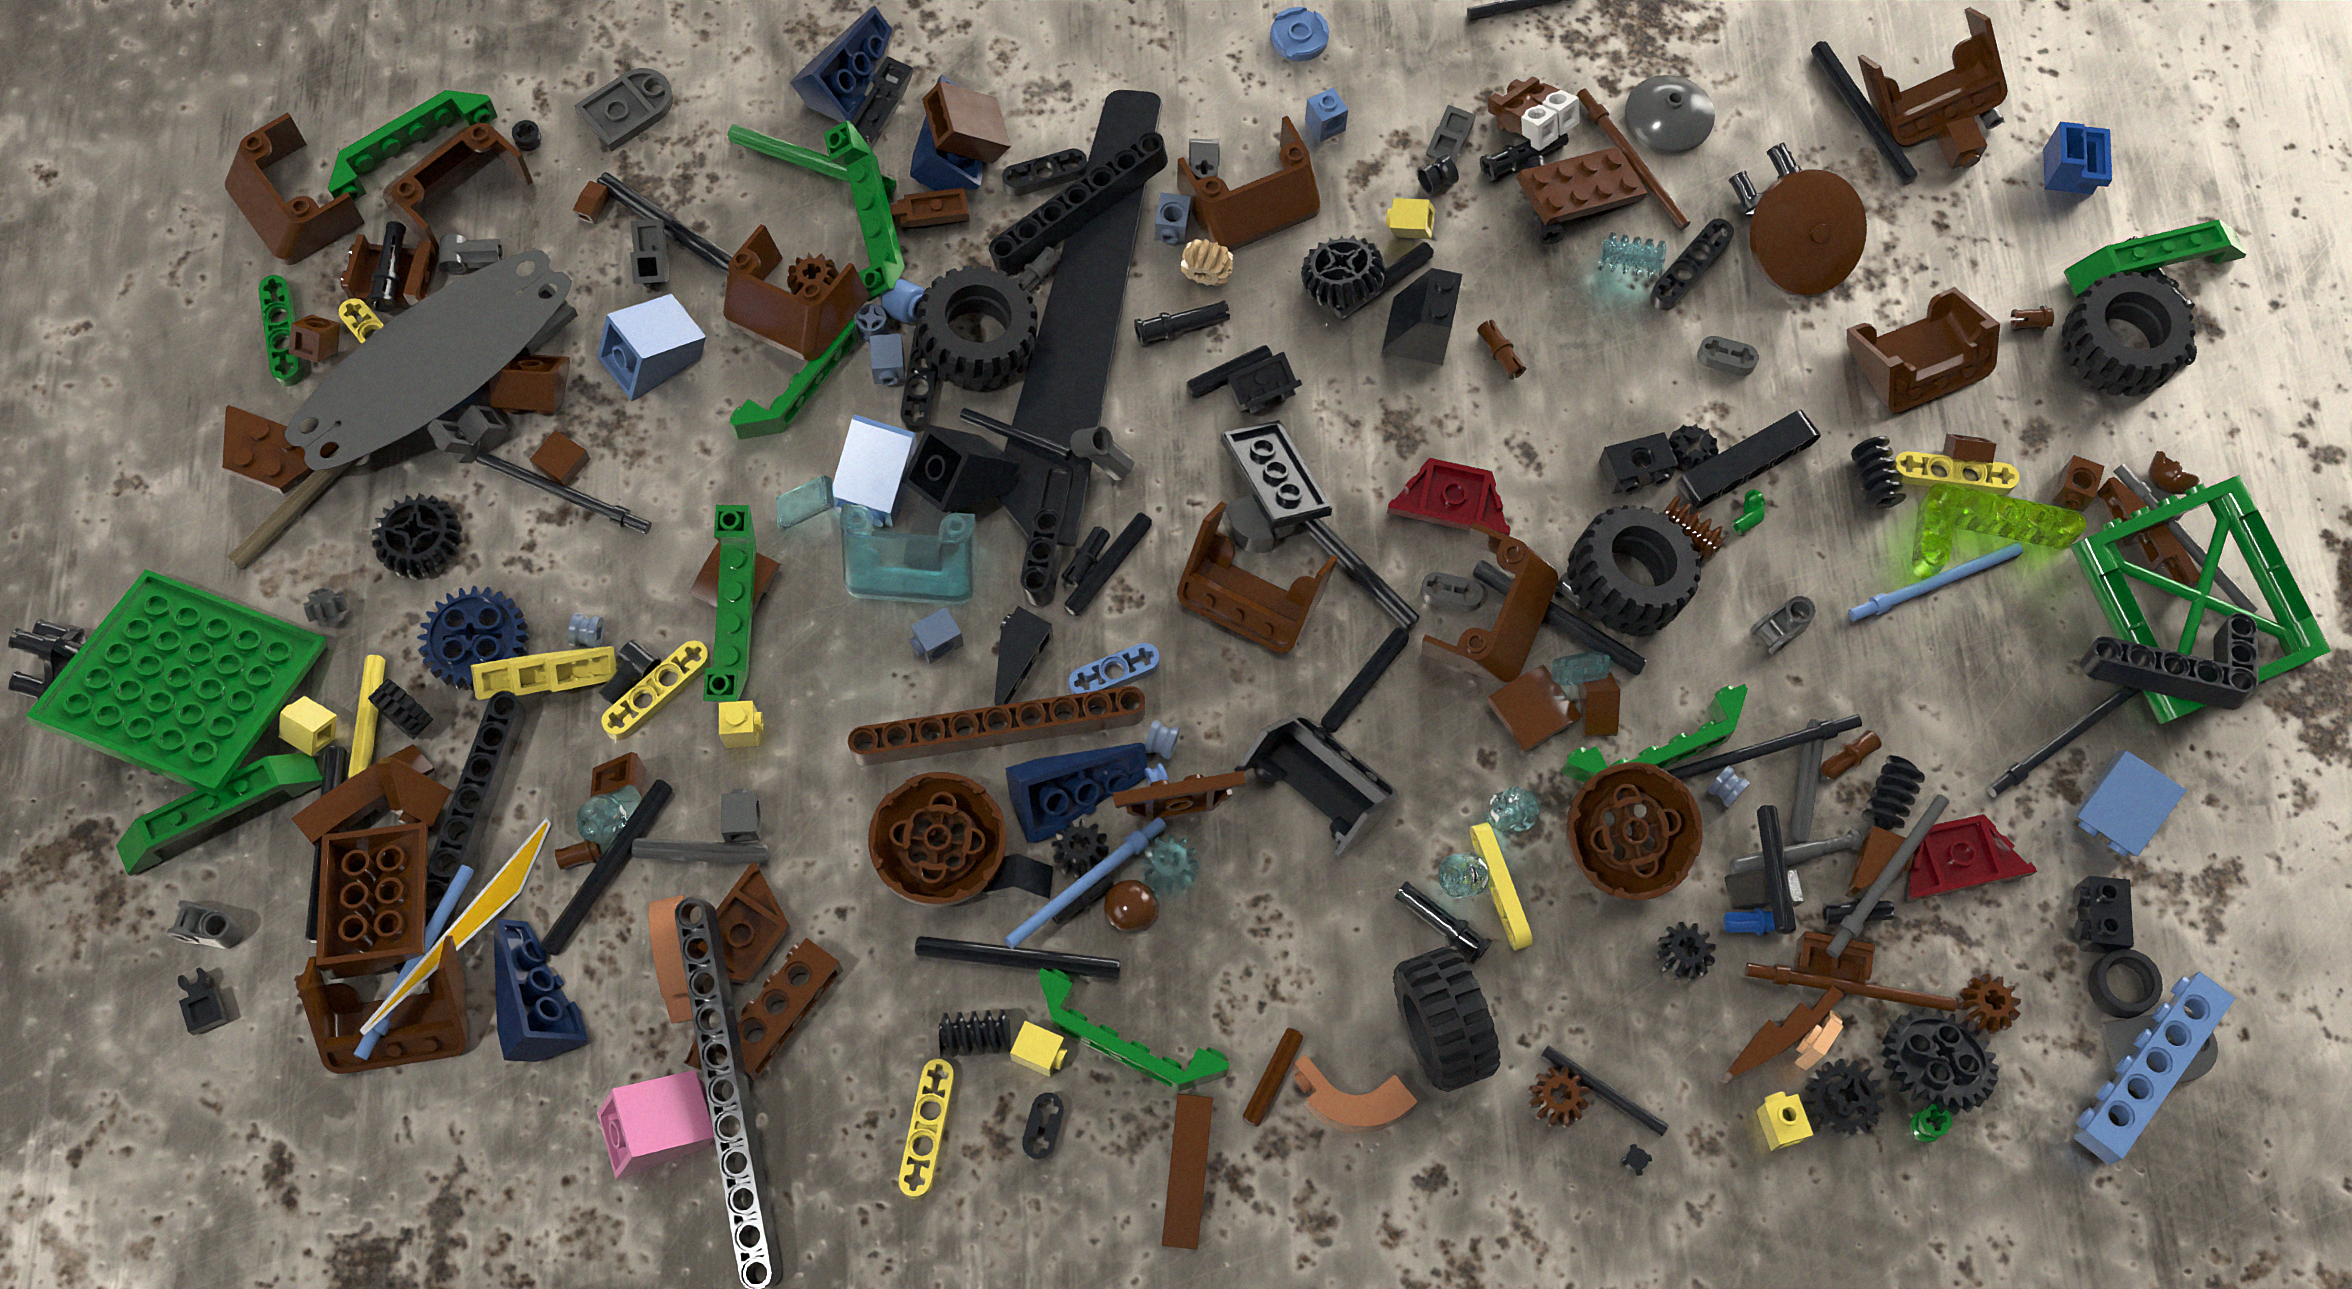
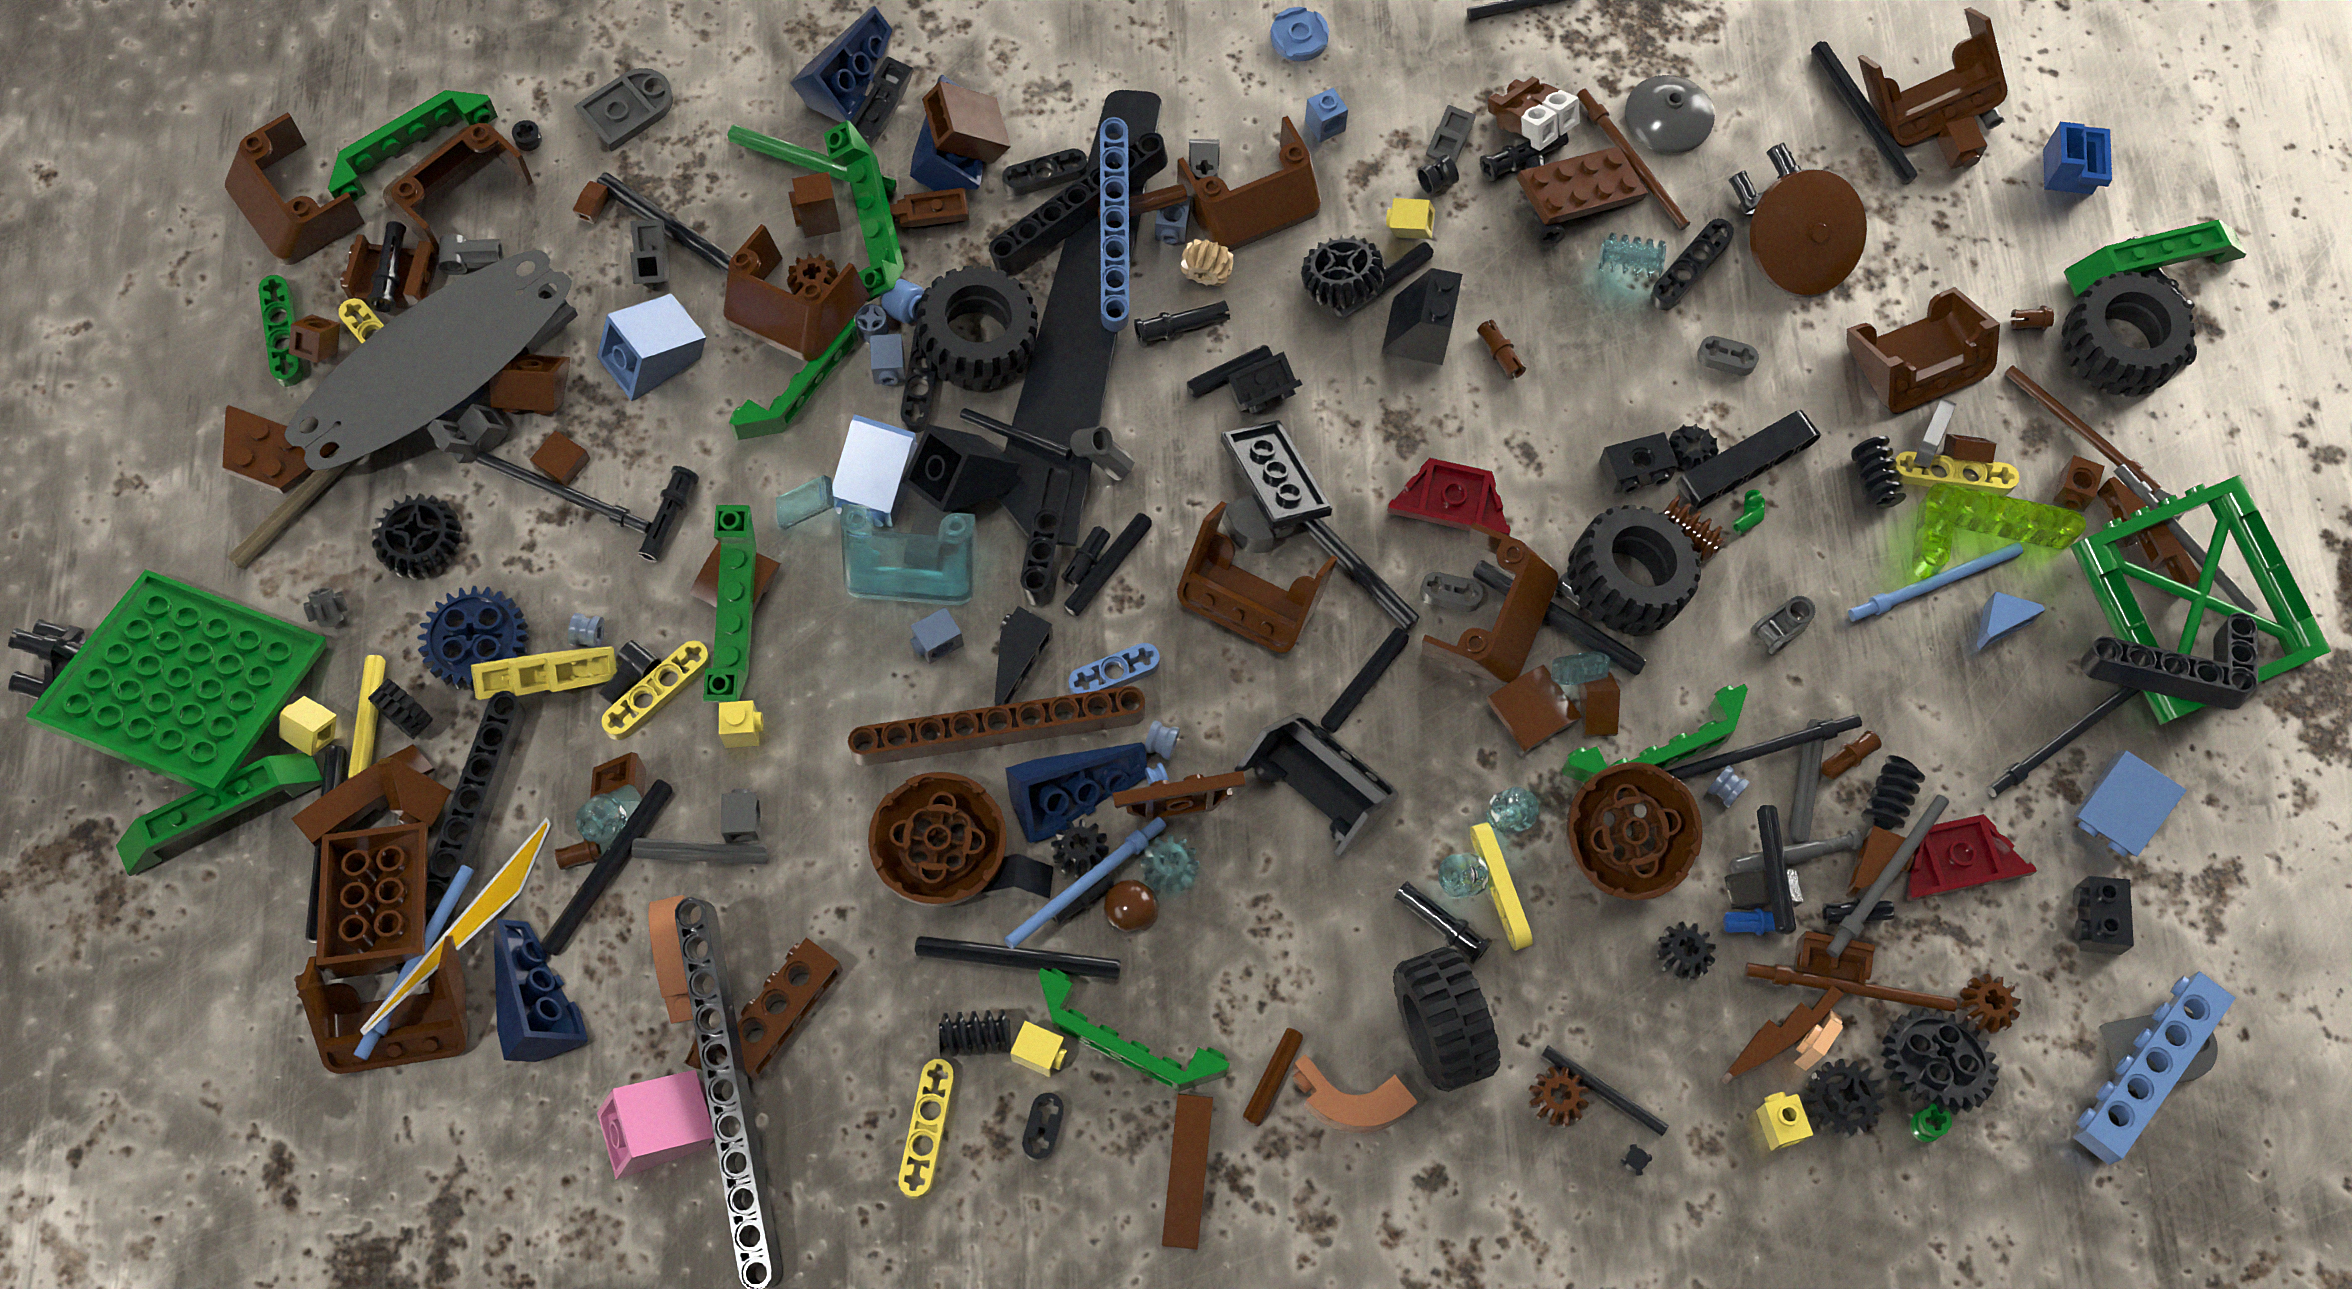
dark grey piece [166,900,243,949] -> none
black plate [178,967,228,1036] -> none
reddish brown wing [697,861,791,984] -> none
dark grey axle [1017,246,1061,292] -> none
black tyre [2088,948,2163,1019] -> none
reddish brown hair [2148,451,2200,495] -> none
none -> black pin [638,466,699,562]
none -> reddish brown brick [788,172,841,238]
none -> reddish brown axle [1098,183,1187,223]
none -> medium blue beam [1100,117,1129,332]
none -> beam [1913,398,1957,469]
none -> medium blue slope [1977,591,2045,650]
none -> reddish brown bar [2005,365,2162,495]

